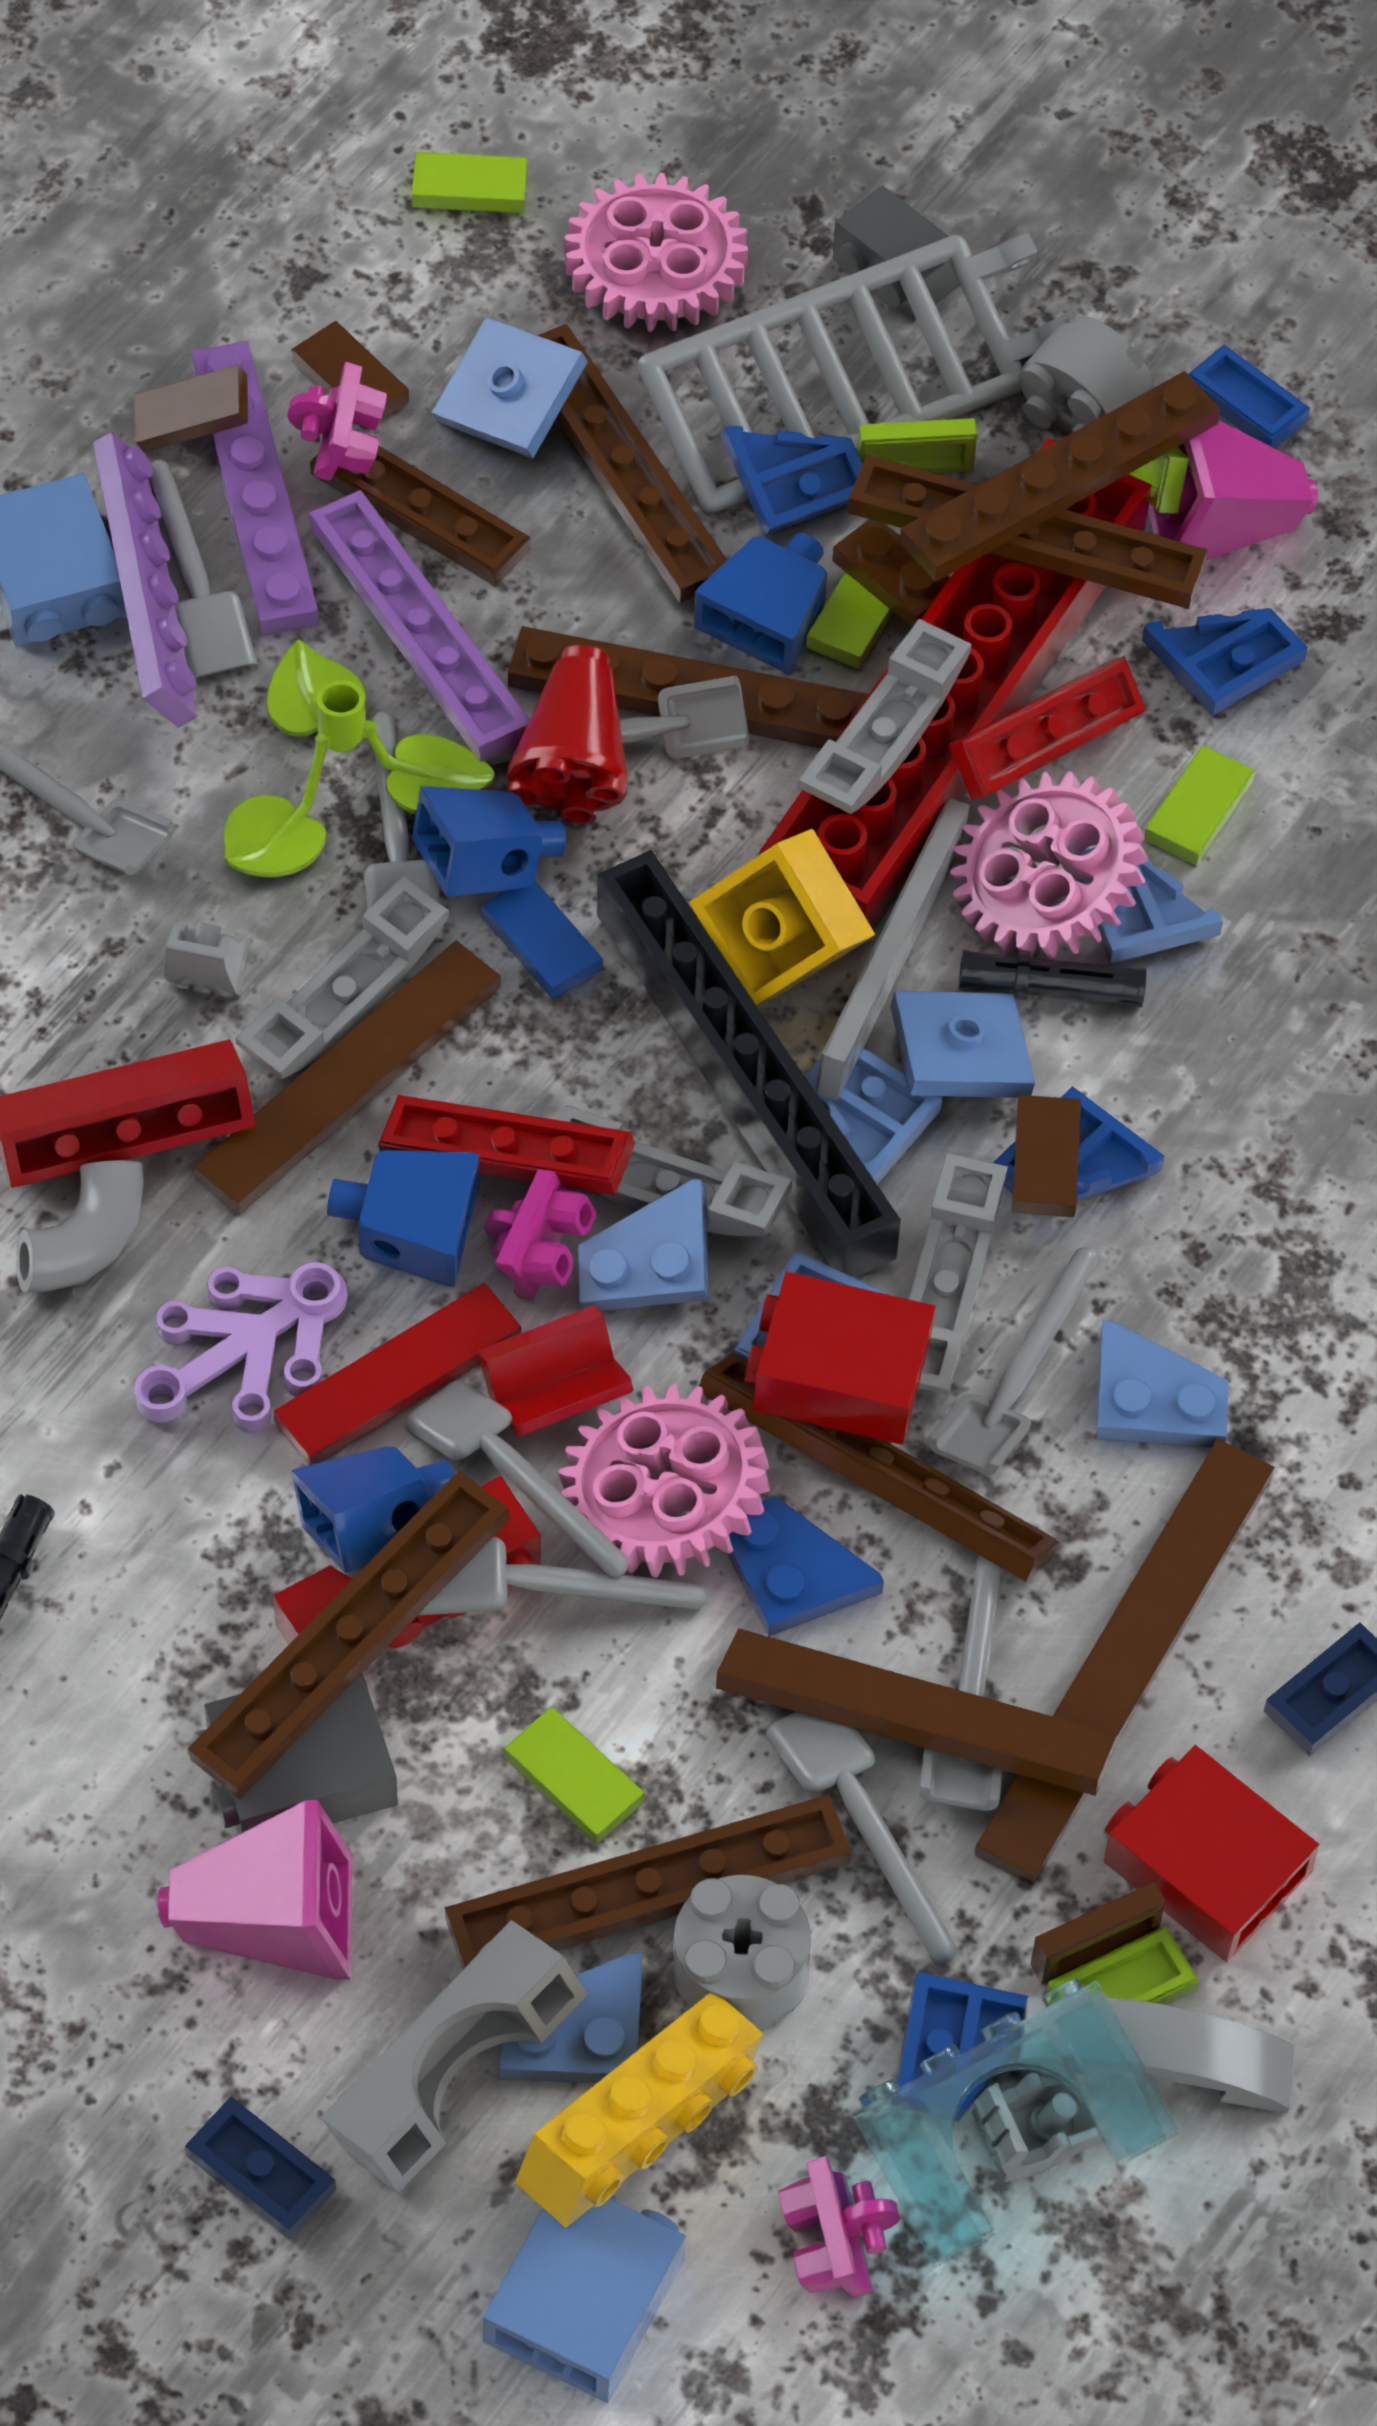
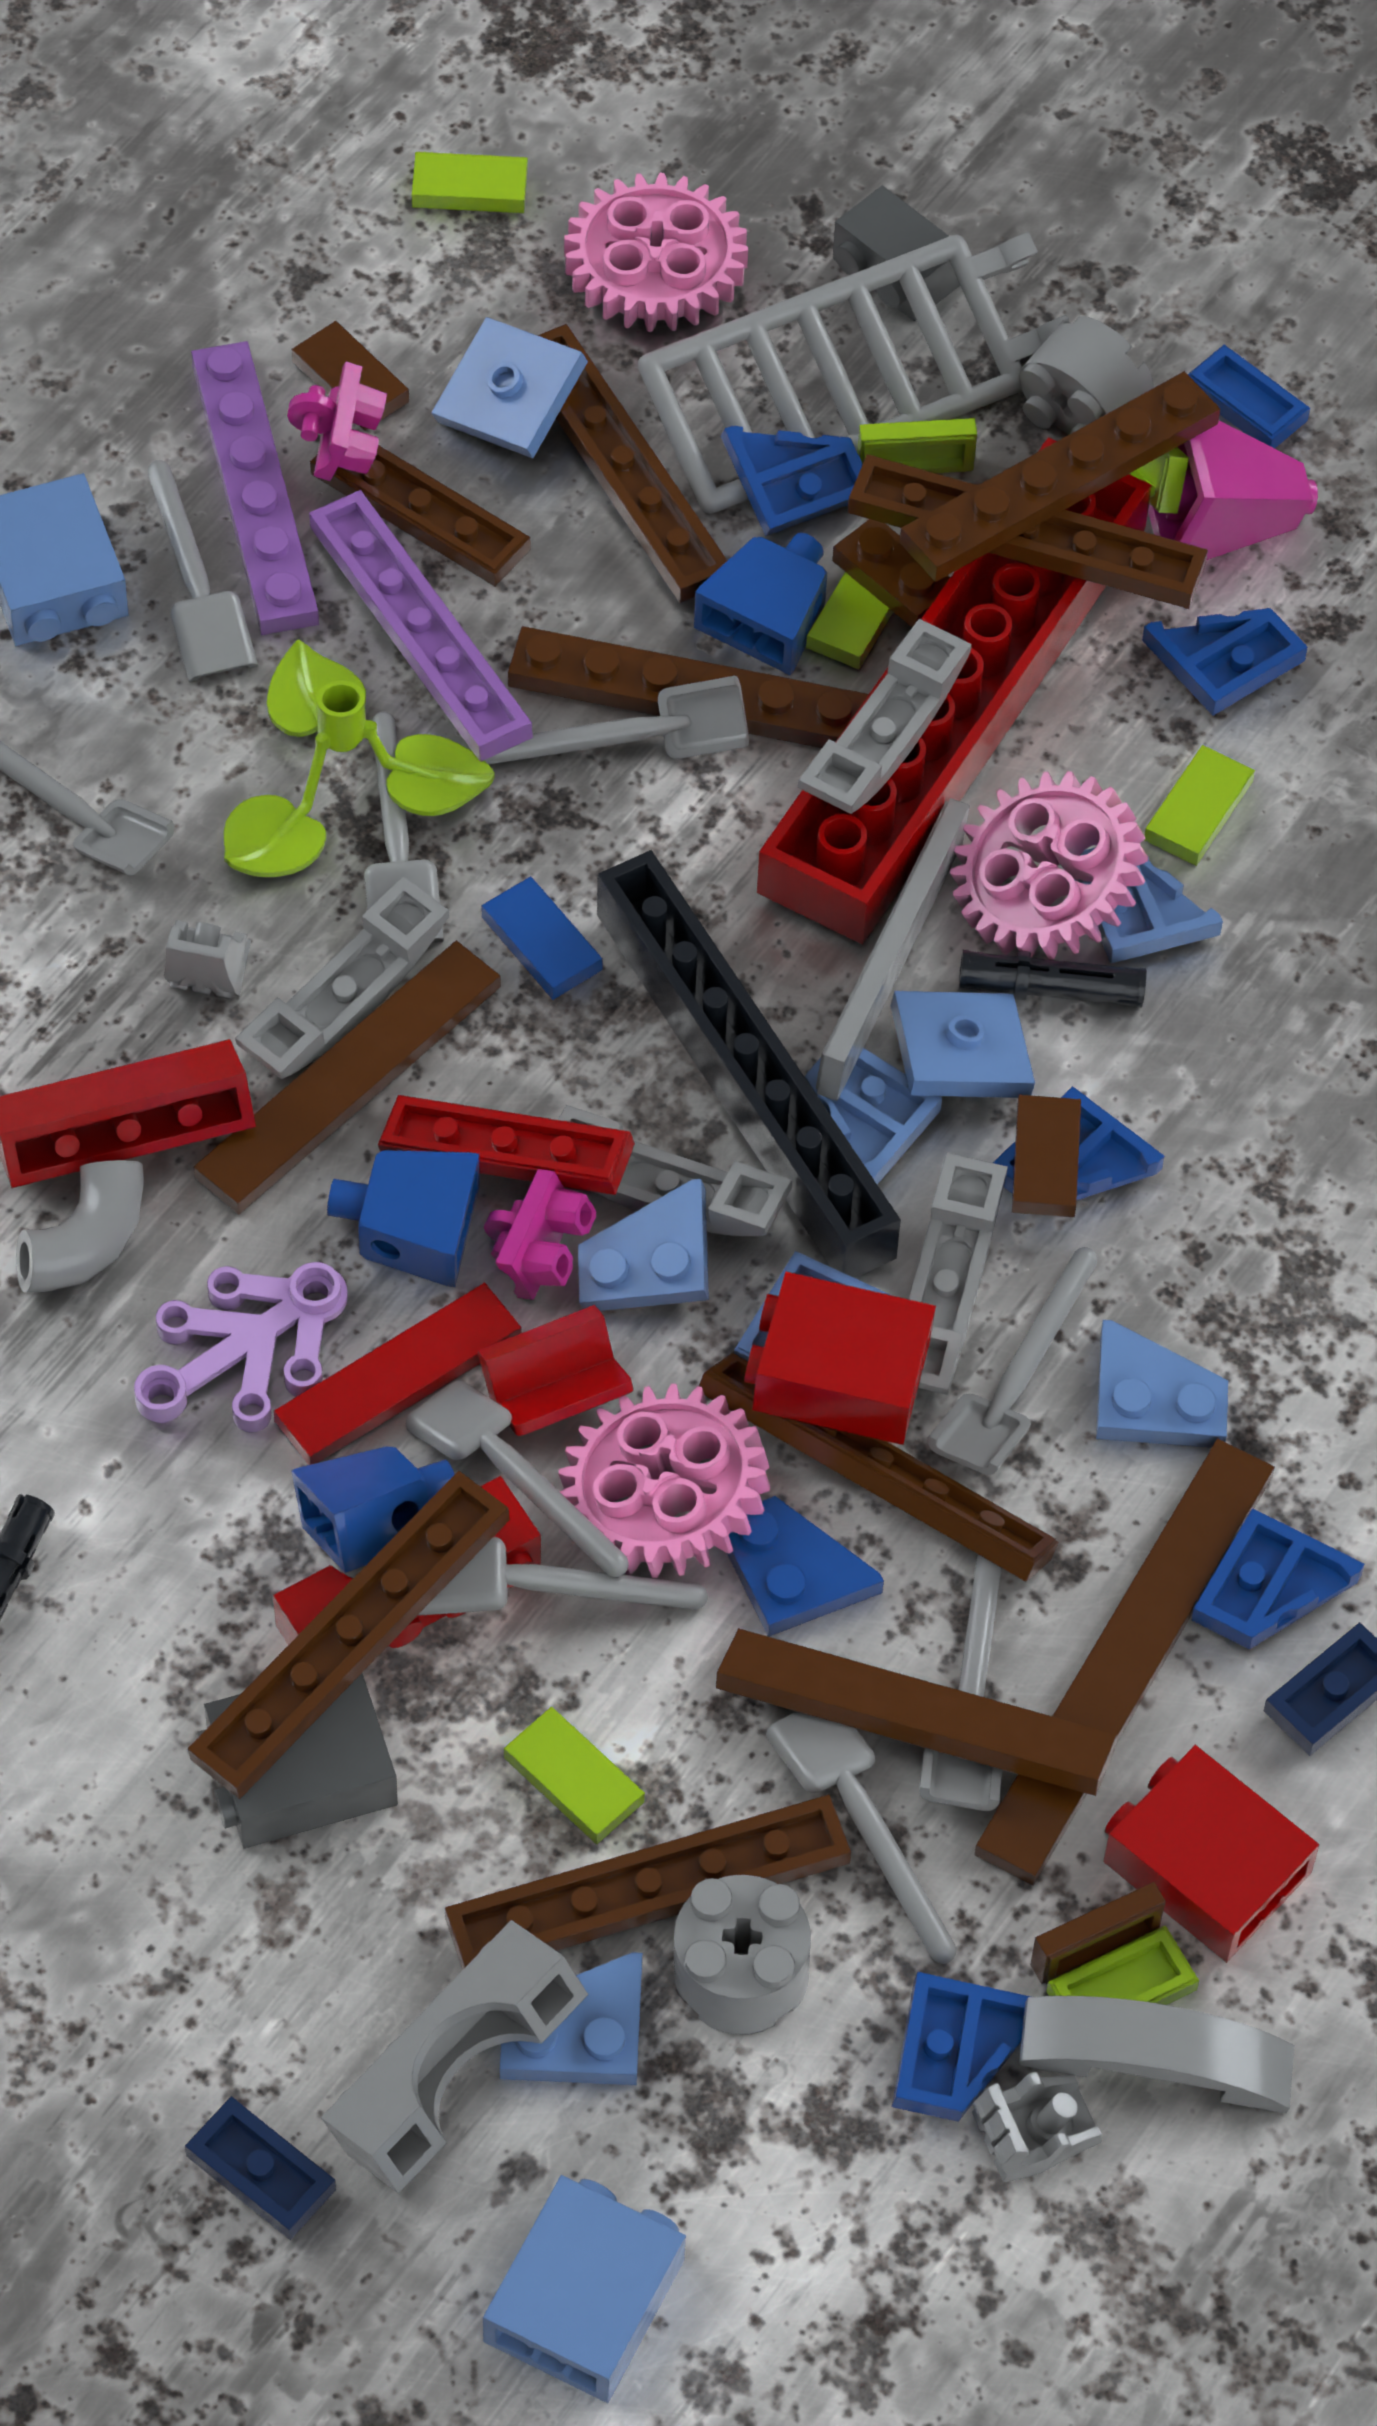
medium lavender plate [93,431,198,728] -> none
tile [135,364,248,453] -> none
dark pink slope [158,1799,353,1980] -> none
blue torso [412,786,566,896] -> none
red cone [507,645,629,823] -> none
yellow brick [515,1992,764,2228] -> none
yellow brick [689,829,875,1006] -> none
dark pink hips [778,2156,900,2298] -> none
clear light blue arch [852,1978,1179,2269] -> none
red tile [949,656,1146,801] -> none
none -> blue wing [1191,1508,1365,1650]

